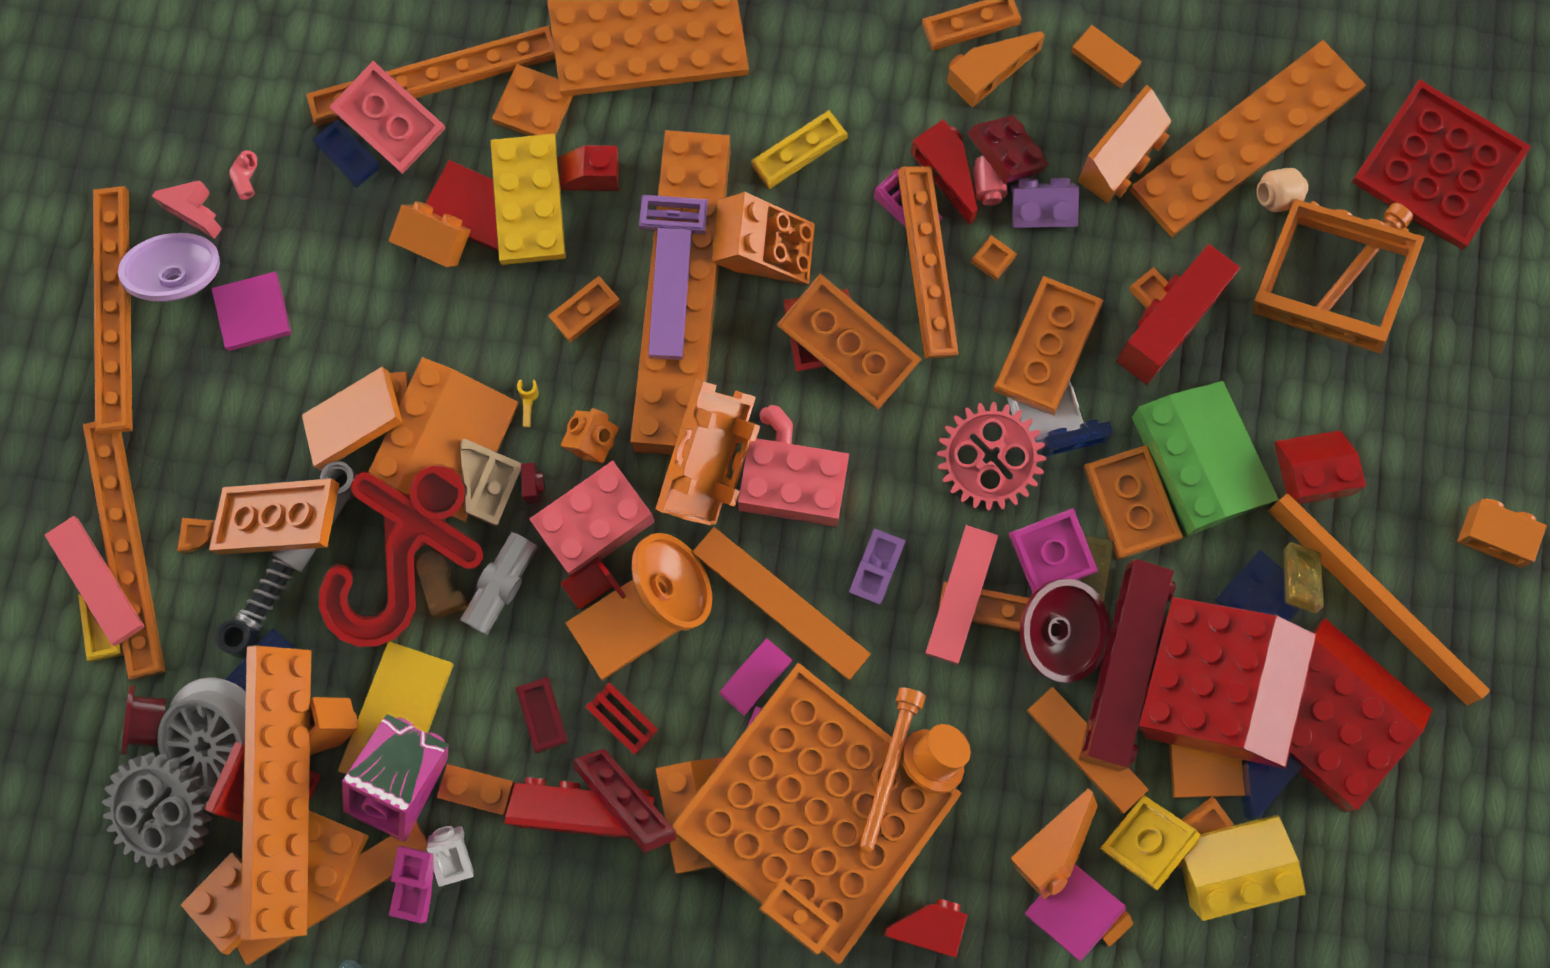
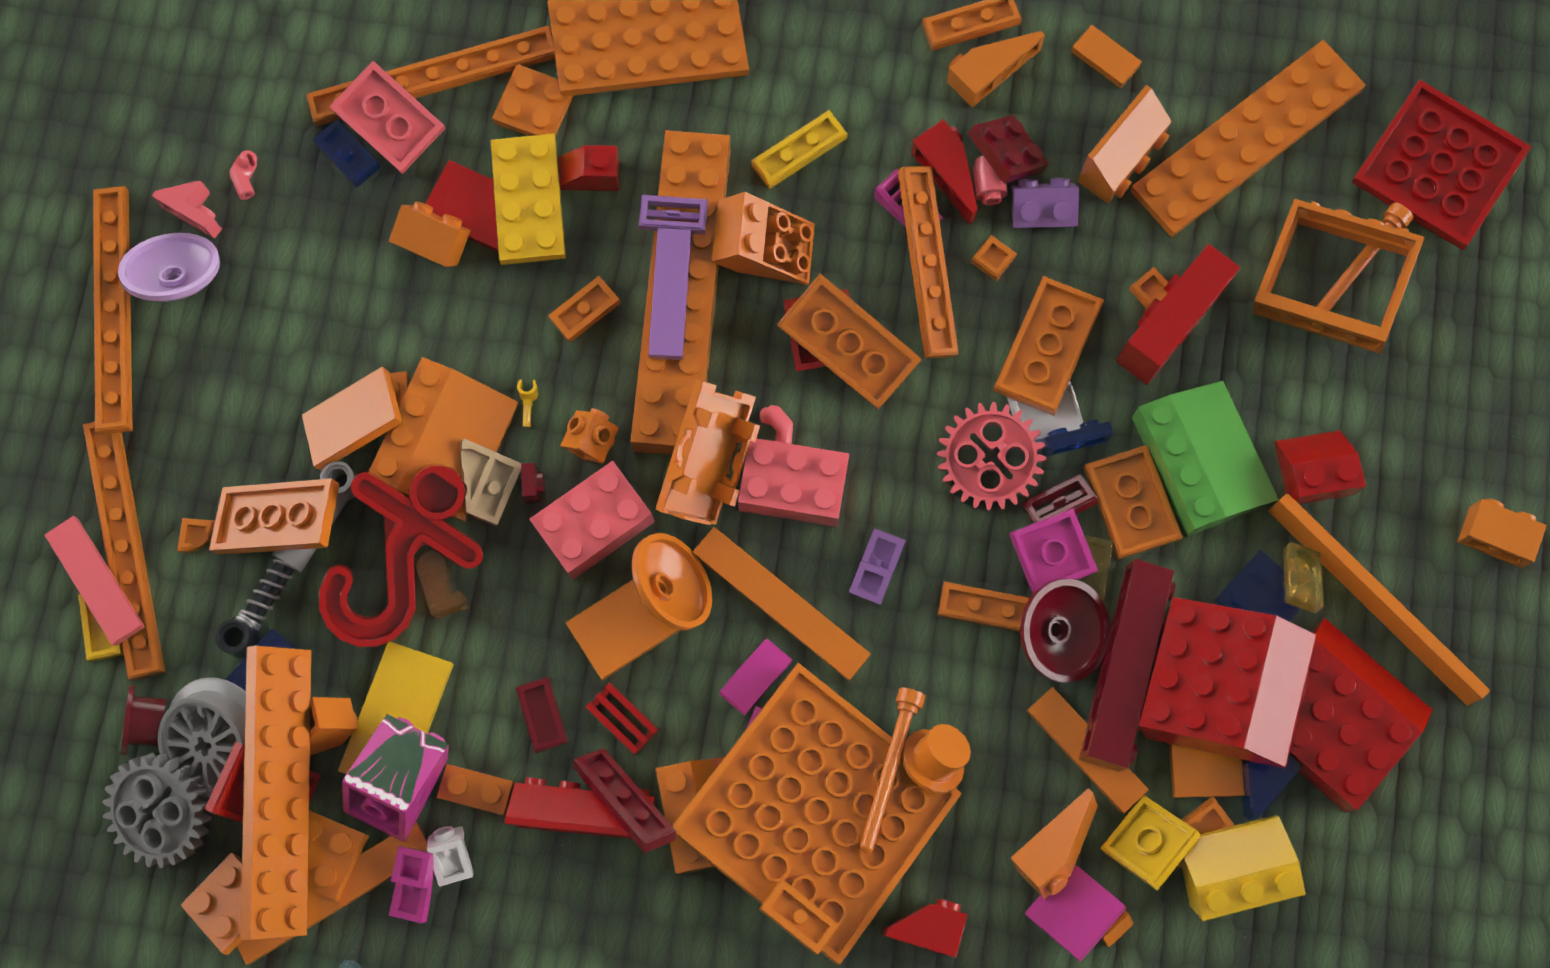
dark pink tile [212,272,292,351] -> none
light grey piece [460,532,538,635] -> none
red bracket [561,557,627,610] -> none
coral tile [925,525,998,665] -> none
light nougat head [1256,168,1308,212] -> none
none -> dark red tile [1022,474,1098,523]

